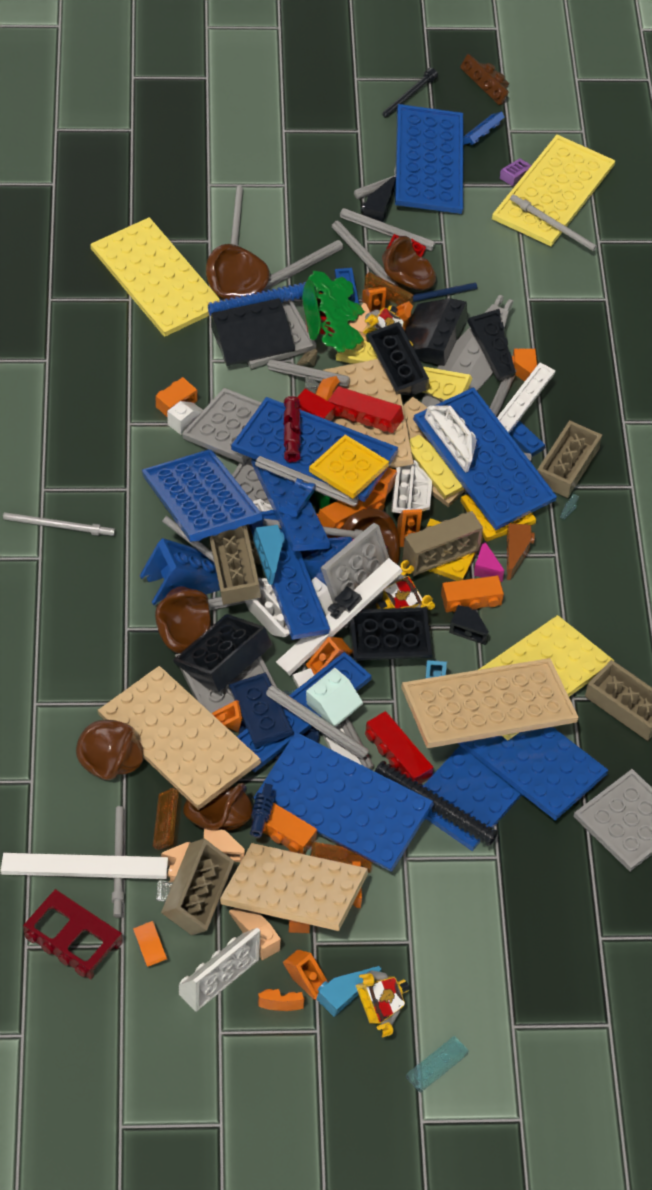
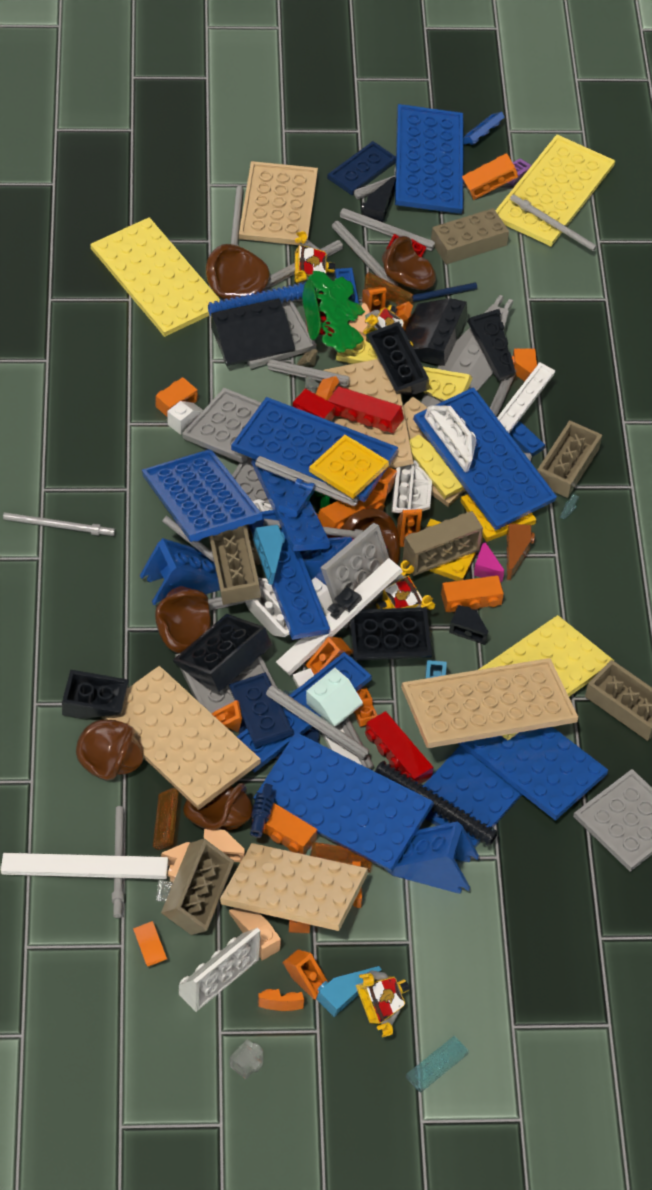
dark red window [23,889,122,980] -> none
dark red piece [284,396,301,462] -> none
black piece [382,68,438,117] -> none
reddish brown bracket [460,54,509,105] -> none
none -> black slope [62,669,129,718]
none -> clear brick [230,1039,264,1079]
none -> tan plate [239,161,318,245]
none -> torso [295,231,335,284]
none -> dark blue tile [327,141,396,195]
none -> orange slope [354,687,378,727]
none -> blue ladder [385,821,479,893]
none -> dark tan brick [431,208,509,265]
none -> orange brick [462,153,518,200]

